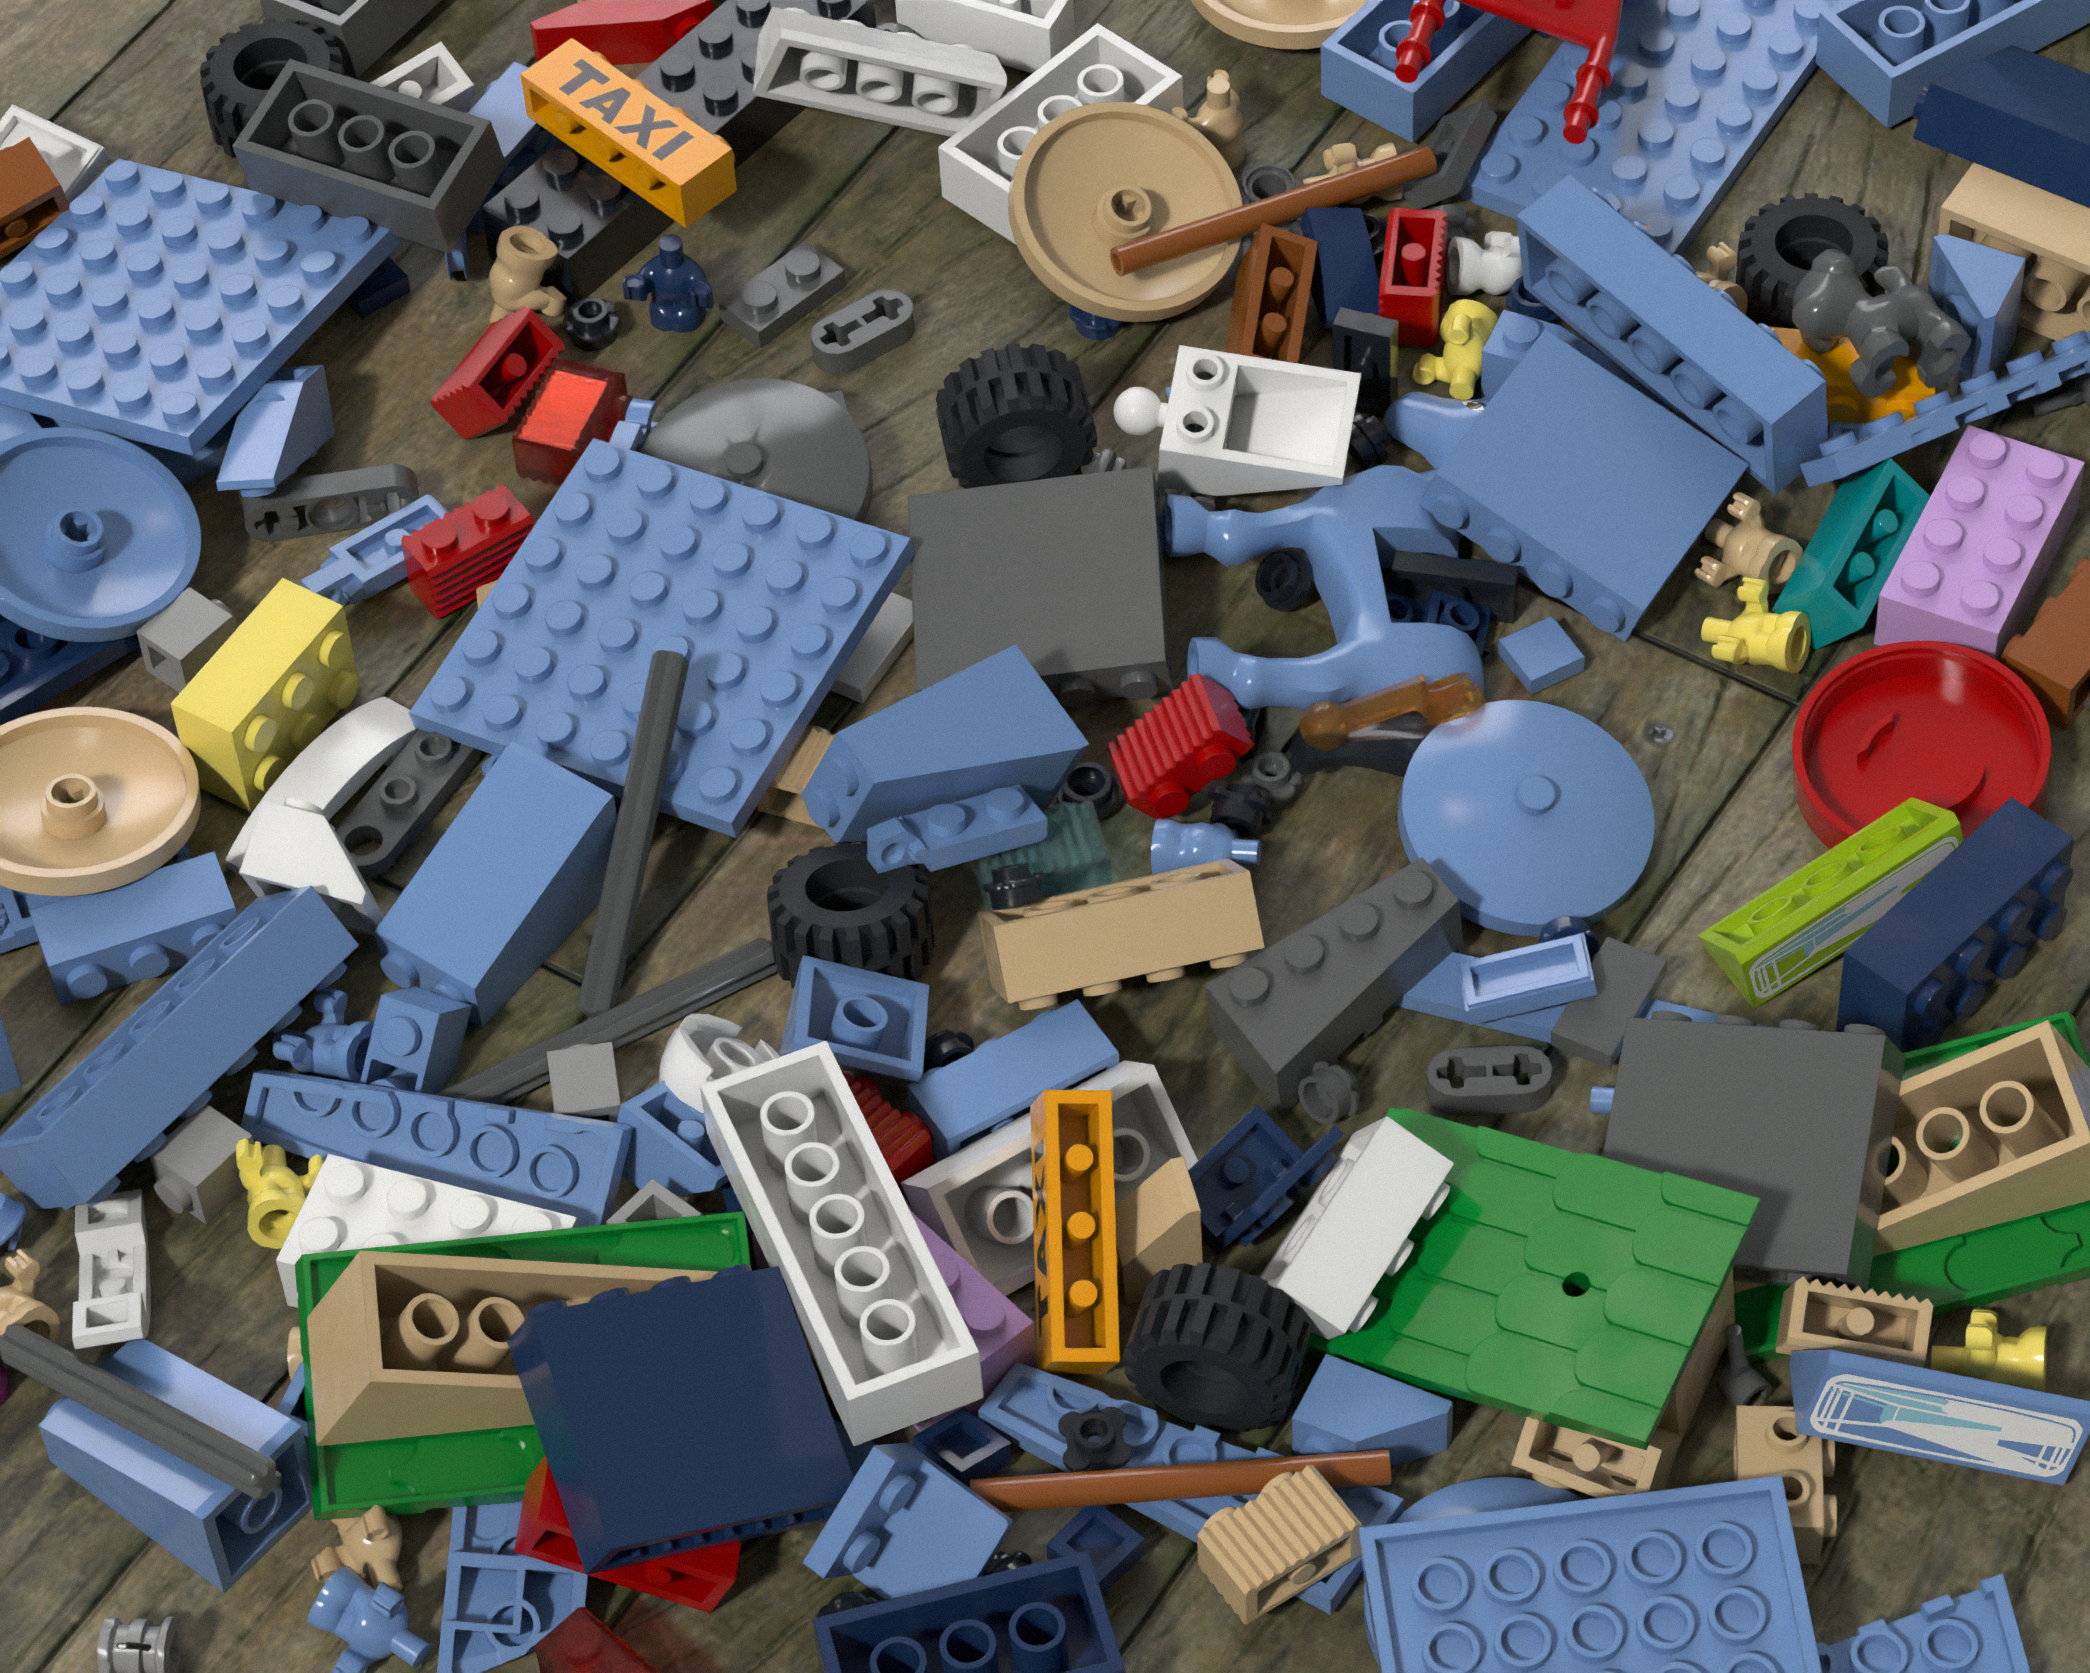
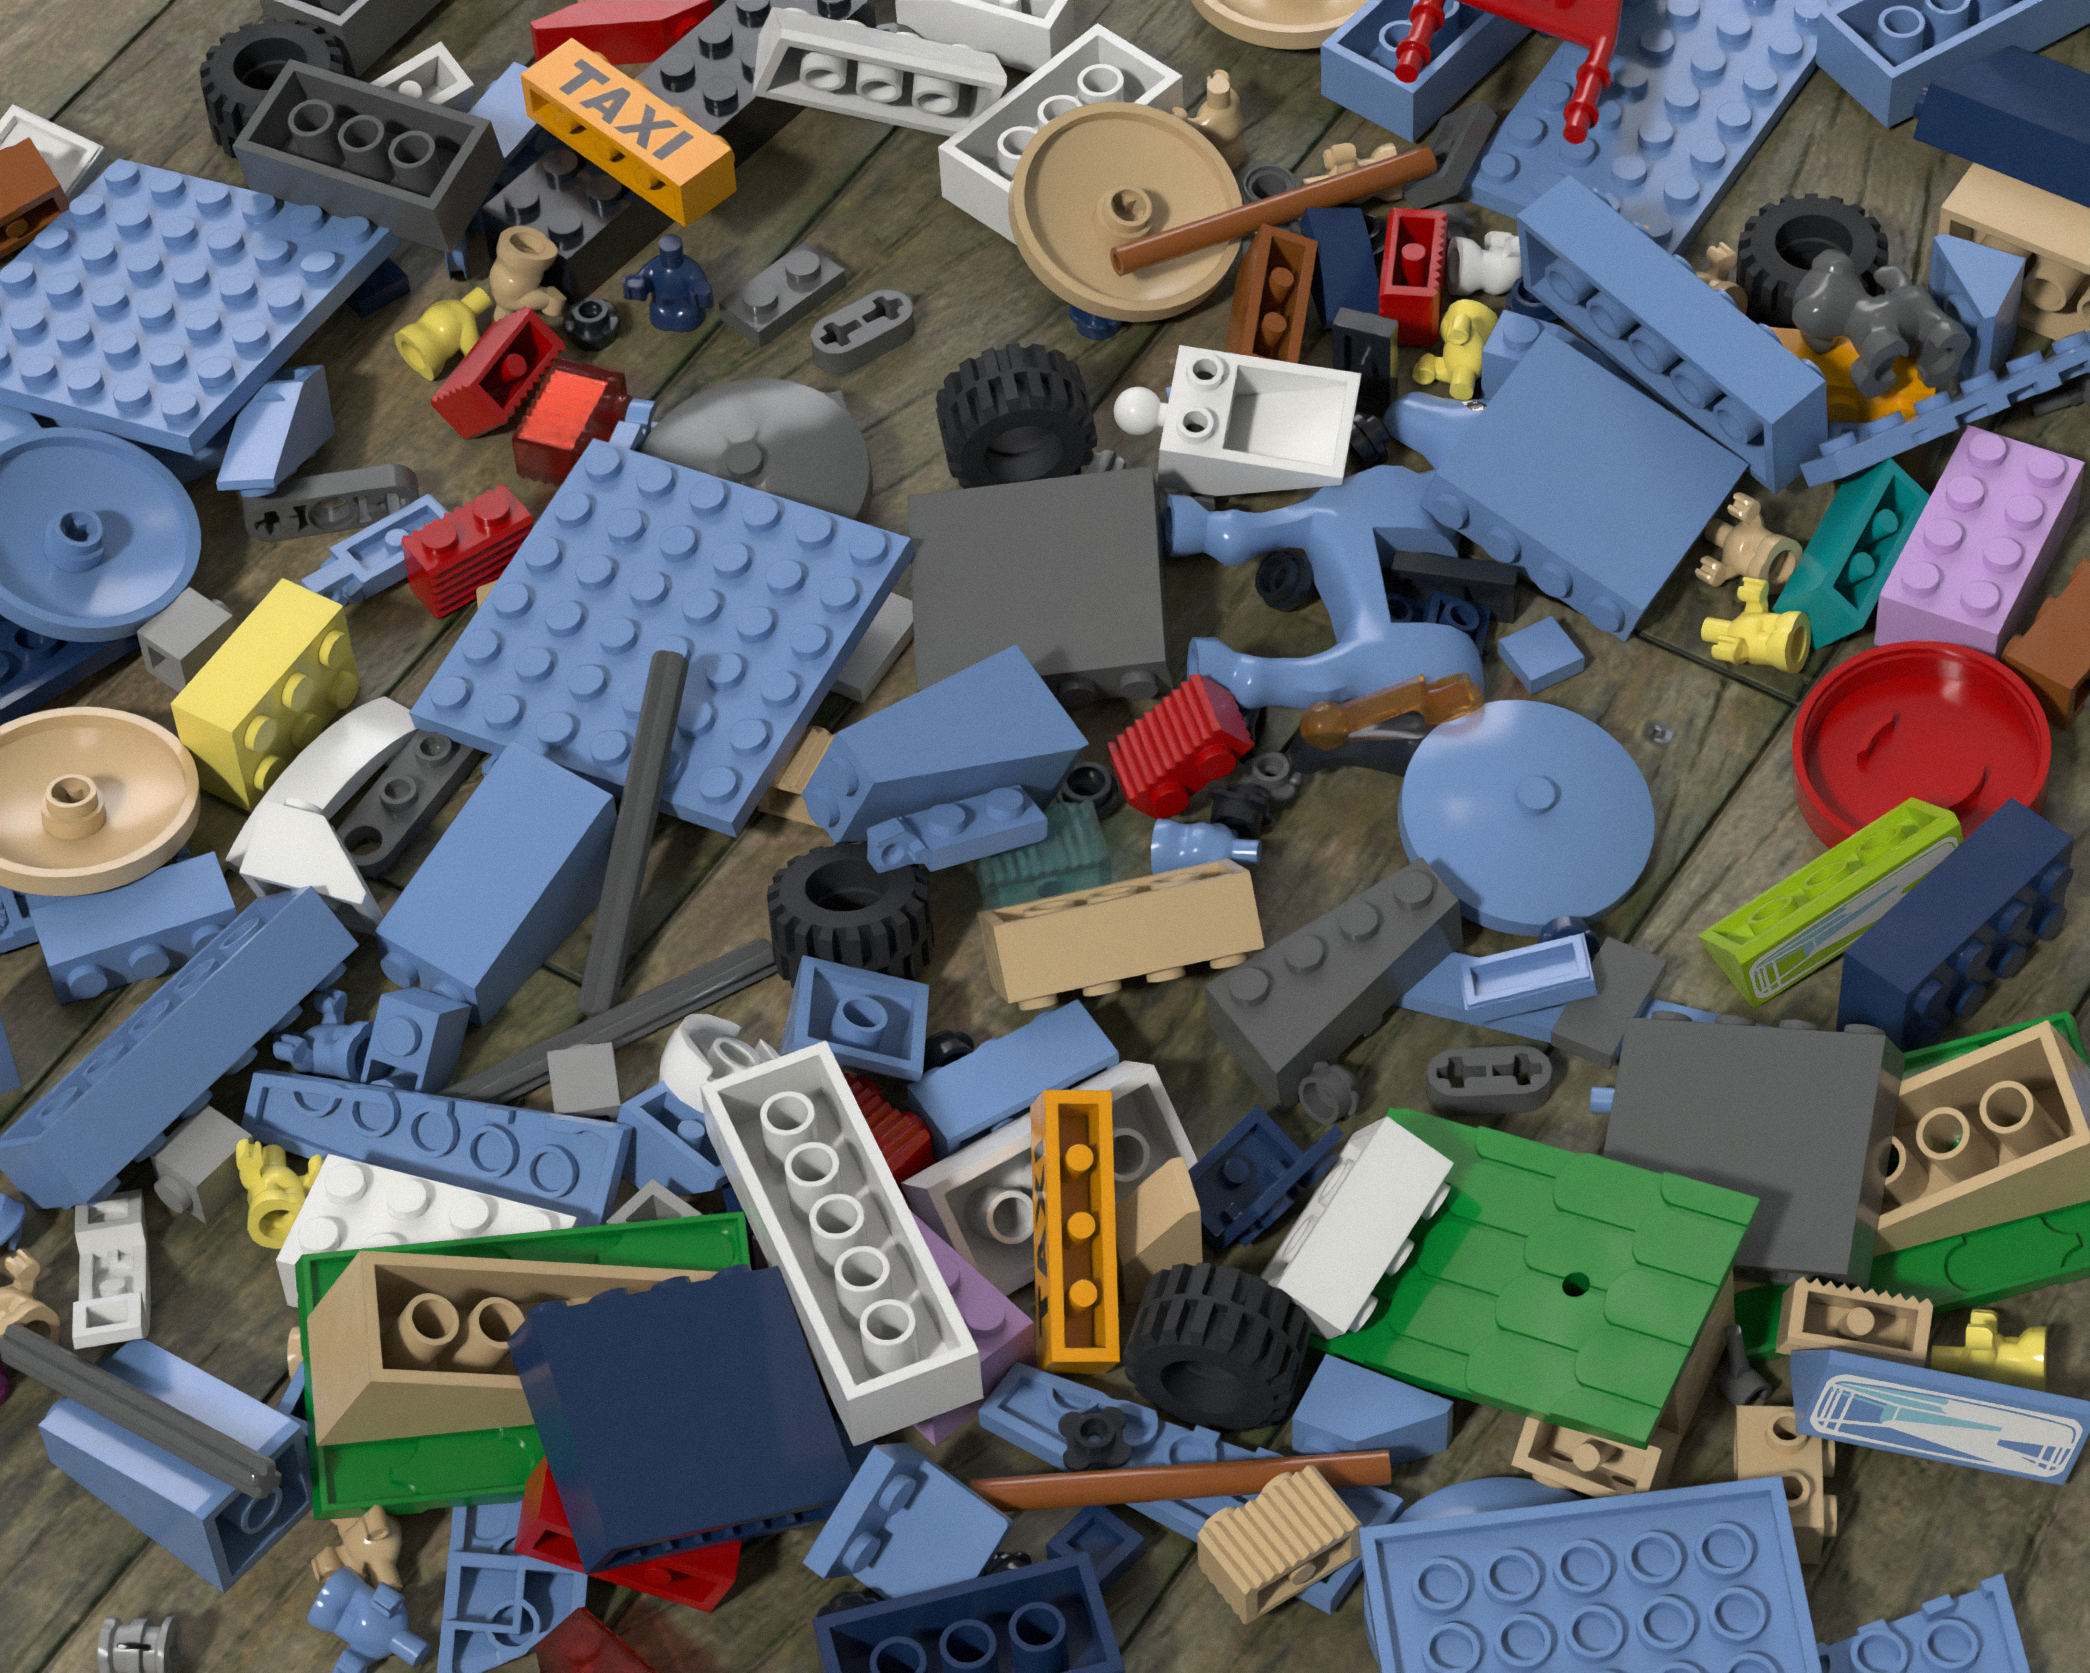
dark blue plate [913,1407,1011,1488] -> none
black plate [983,862,1046,910] -> none
none -> light yellow piece [394,287,492,381]

